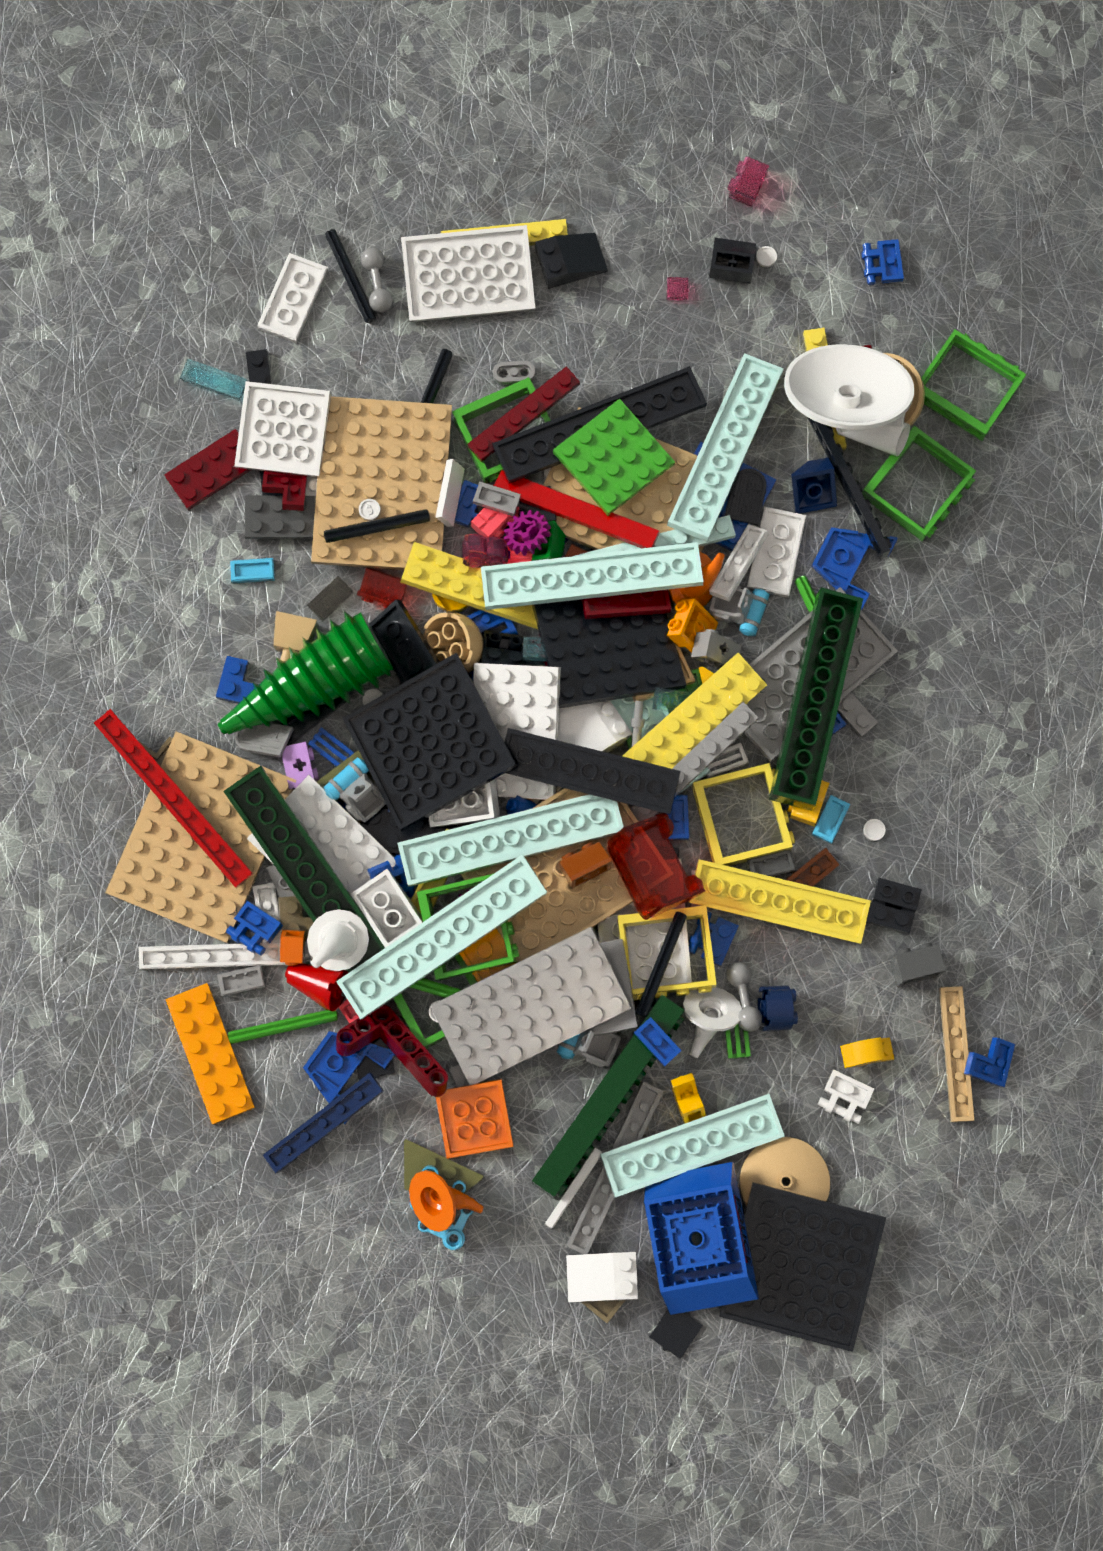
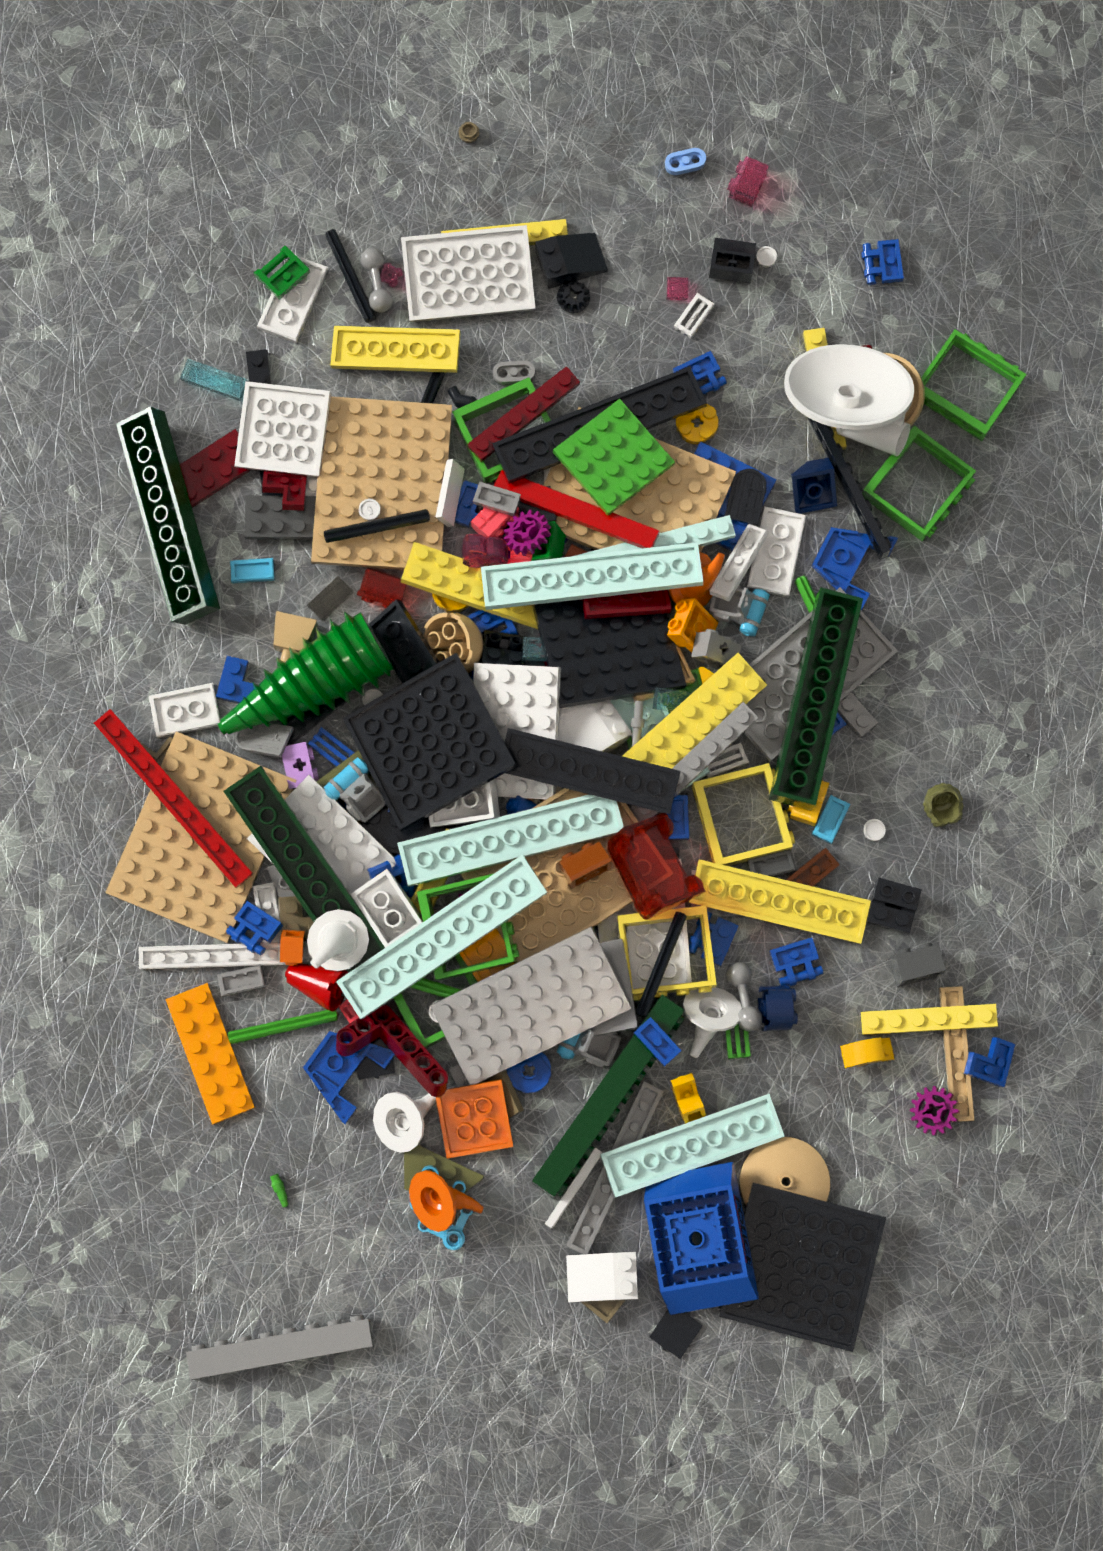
dark blue plate [263,1073,384,1173] -> none
light aqua plate [667,353,784,542] -> none
white plate [817,1070,874,1124] -> none
none -> dark green brick [116,407,220,625]
none -> white tile [149,683,221,739]
none -> light grey brick [186,1315,374,1380]
none -> green plate [253,245,310,300]
none -> bright green piece [270,1173,288,1208]
none -> light yellow plate [330,326,461,373]
none -> white piece [373,1092,436,1153]
none -> clear pink plate [380,263,403,287]
none -> black arm [447,386,477,408]
none -> dark tan plate [459,122,479,143]
none -> dark tan tile [486,1070,524,1119]
none -> blue plate [507,1052,551,1094]
none -> black gear [557,280,590,313]
none -> light blue plate [665,148,706,175]
none -> blue plate [673,351,727,395]
none -> white tile [674,293,715,339]
none -> yellow plate [676,404,718,444]
none -> blue plate [769,937,823,986]
none -> light yellow plate [861,1004,998,1035]
none -> magenta gear [910,1086,960,1136]
none -> olive hair [923,783,964,827]

